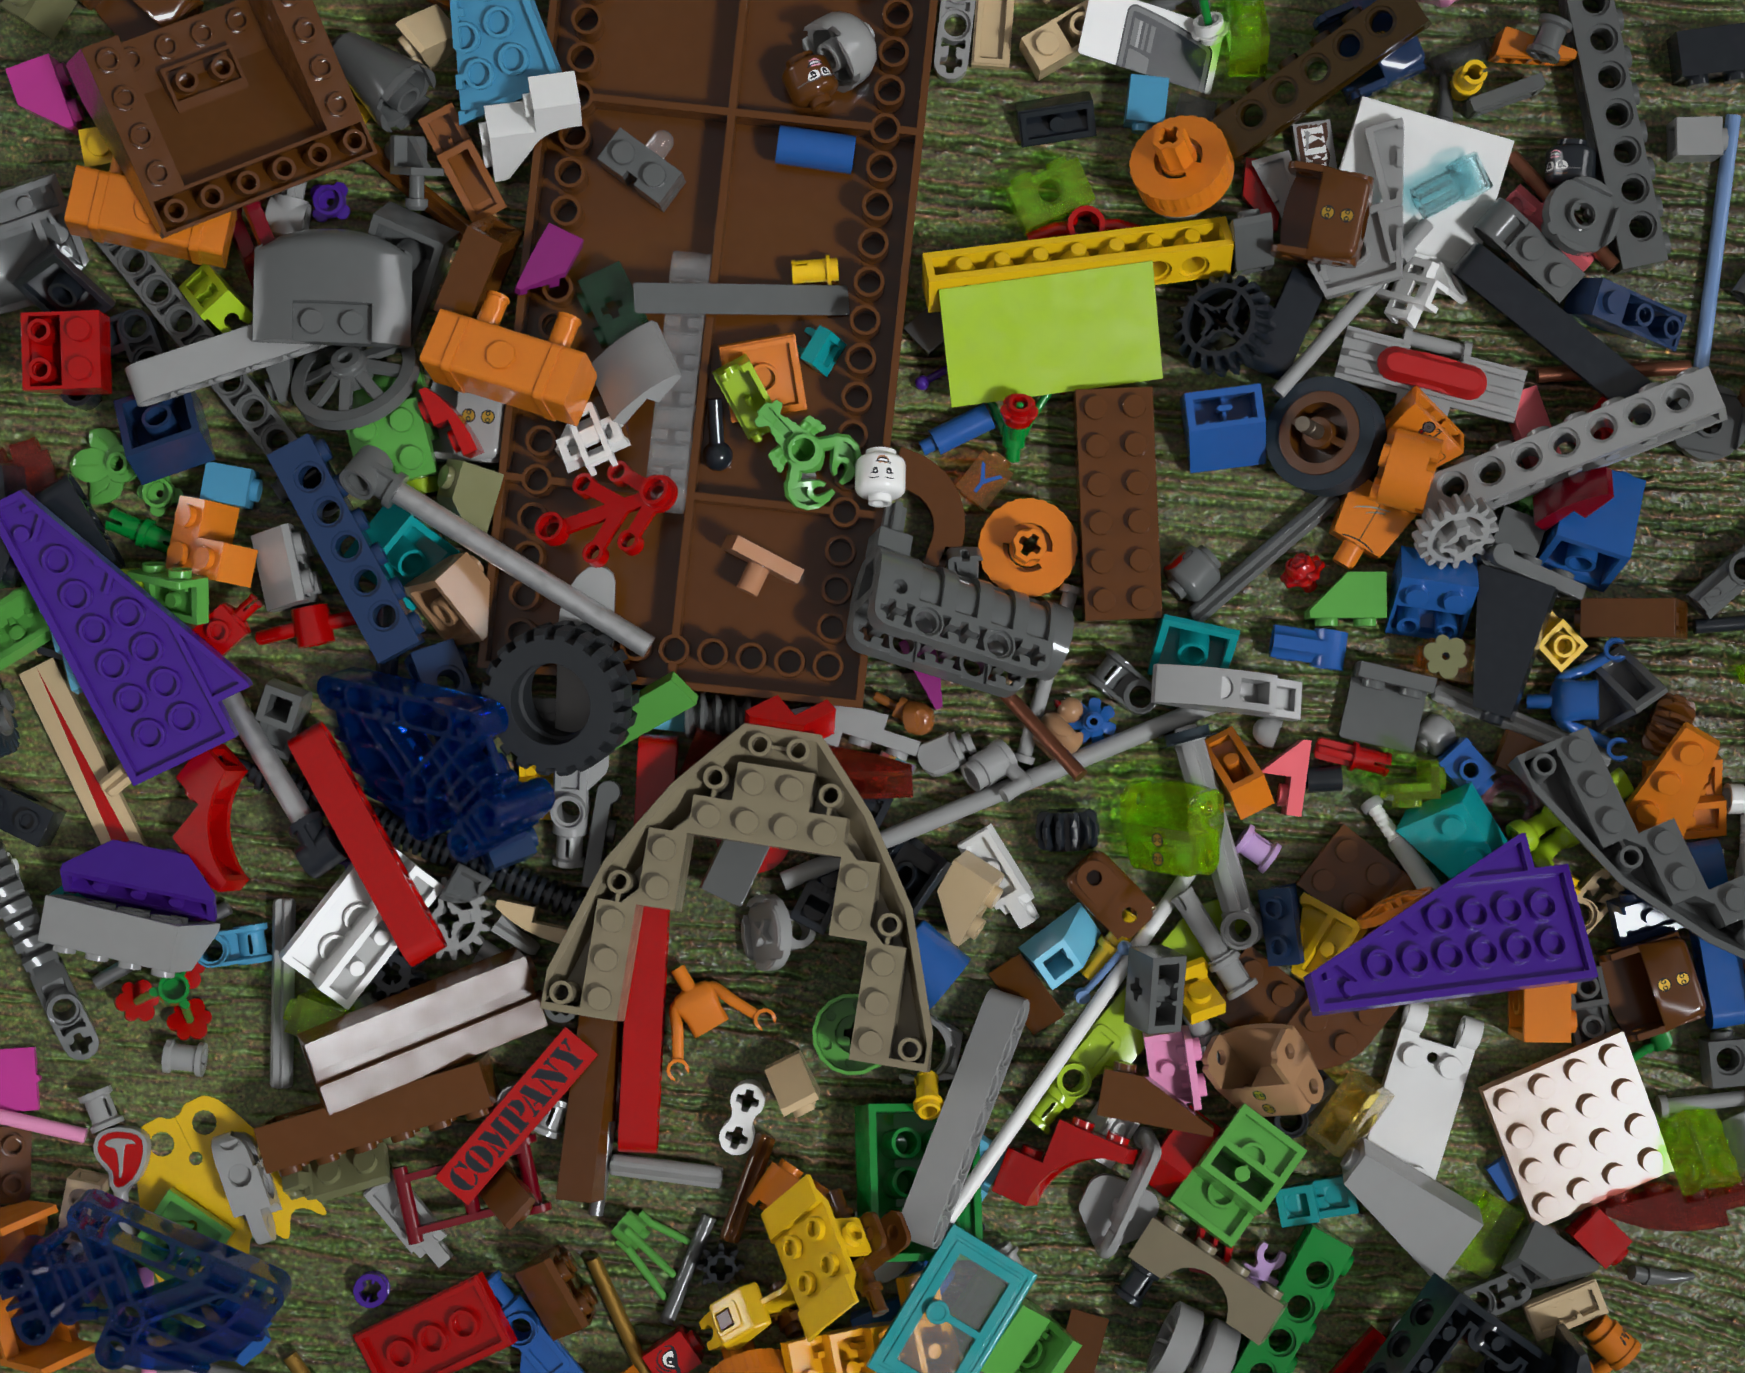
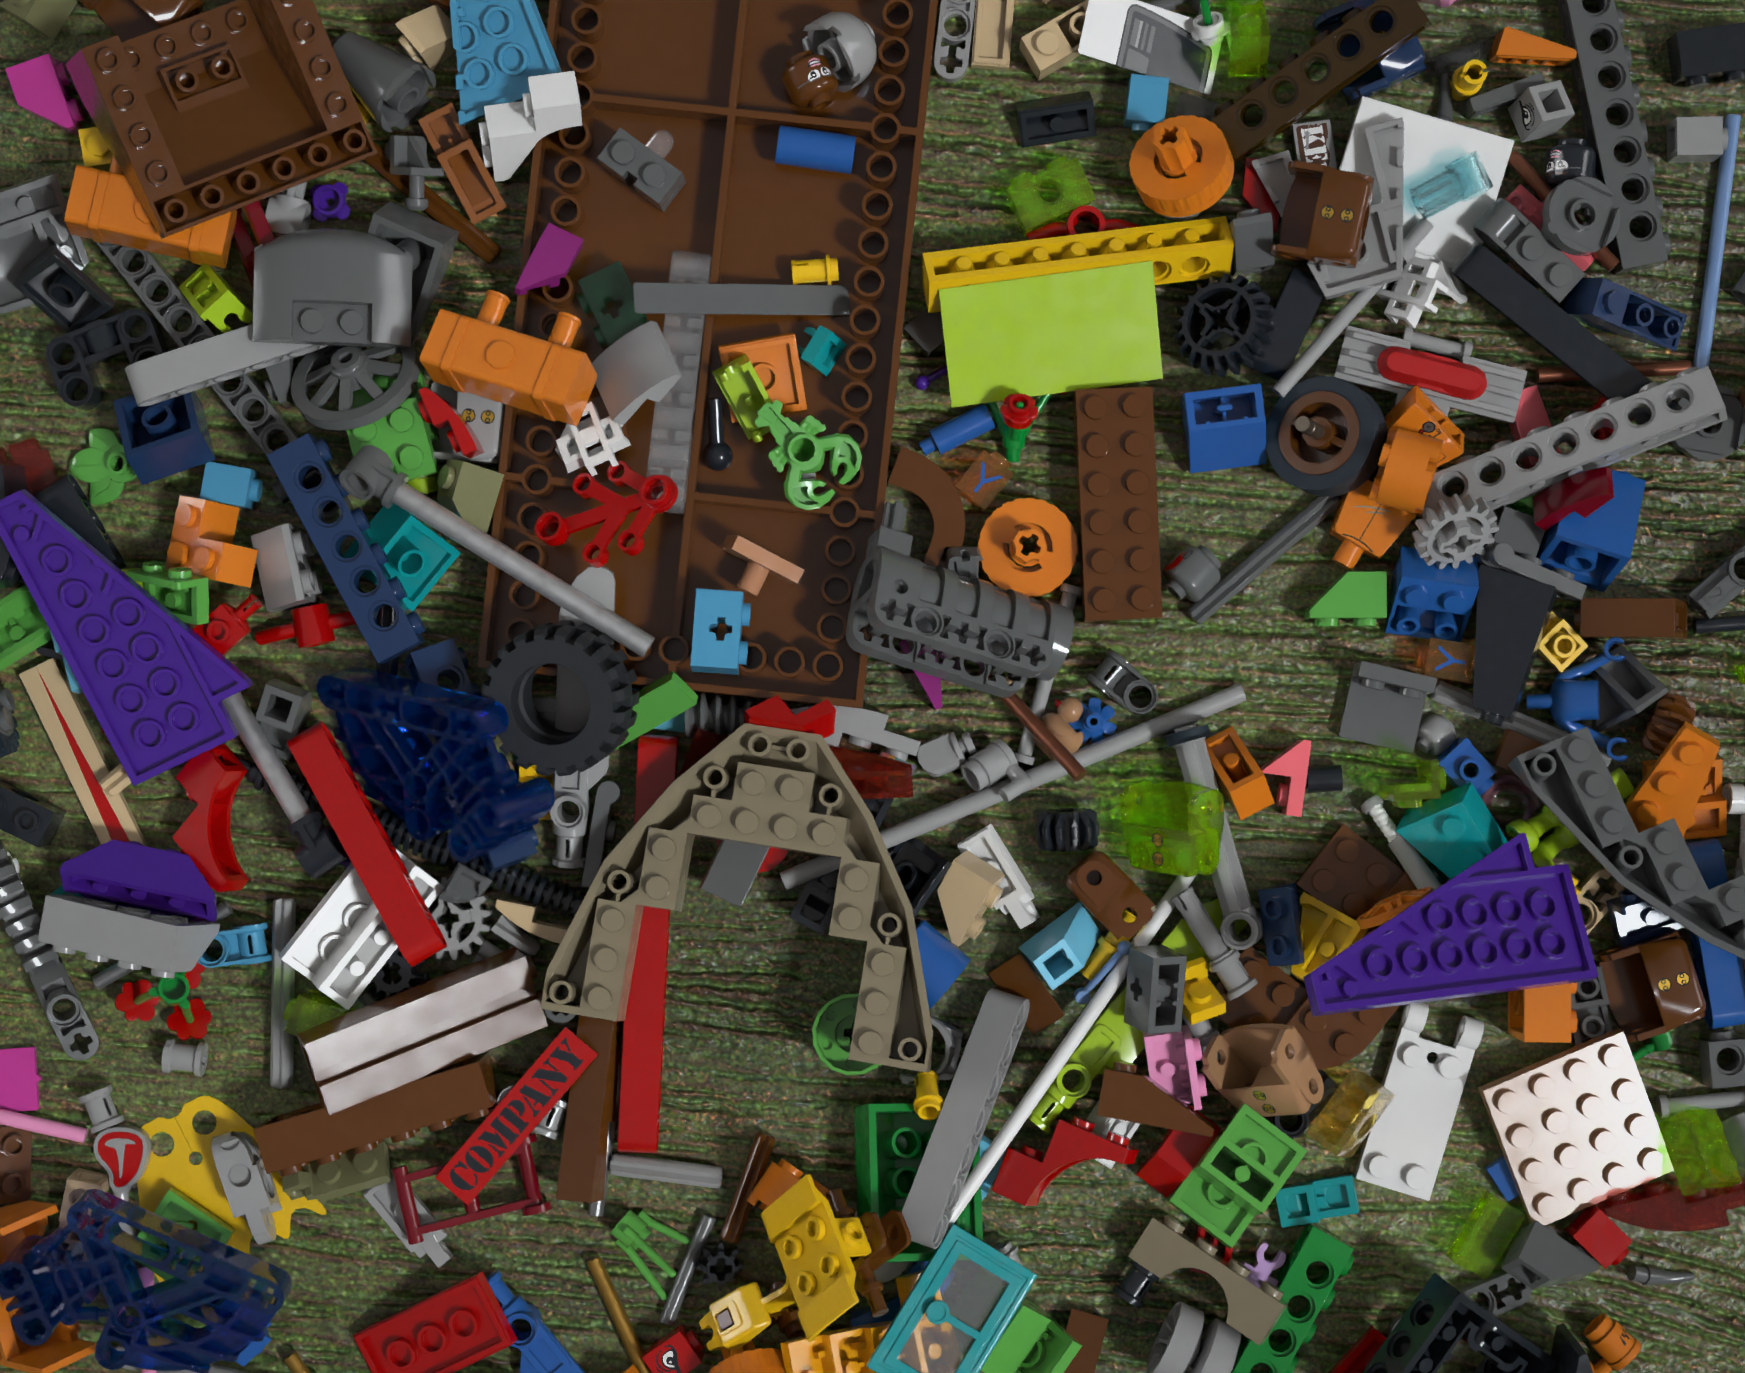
red slope [20,310,112,395] -> none
green pin [105,507,172,554] -> none
bright green plate [137,476,184,517] -> none
dark purple bush [353,1270,391,1308] -> none
medium nougat slope [404,552,490,646] -> none
reddish brown window [433,215,524,319] -> none
reddish brown slope [479,1161,536,1230] -> none
reddish brown slope [514,1244,598,1341] -> none
orange piece [666,965,776,1081] -> none
white axle [719,1079,766,1155] -> none
light grey tile [741,894,816,971] -> none
tan slope [765,1049,820,1118] -> none
white head [855,447,906,507] -> none
dark orange piece [873,691,935,735] -> none
light grey piece [1078,1126,1162,1259] -> none
teal slope [1147,614,1240,675] -> none
light grey slope [1151,664,1303,722] -> none
lavender bush [1234,824,1282,874] -> none
light grey hinge [1253,717,1283,750] -> none
blue piece [1269,624,1349,671] -> none
red plant [1280,553,1325,593] -> none
red axle [1313,737,1392,777] -> none
light grey slope [1341,1138,1484,1278] -> none
olive plant [1423,634,1467,679] -> none
tan plate [1522,1275,1609,1342] -> none
dark grey bush [1525,13,1573,64] -> none
none -> dark azure brick [690,588,751,675]
none -> light grey brick [1508,80,1575,142]

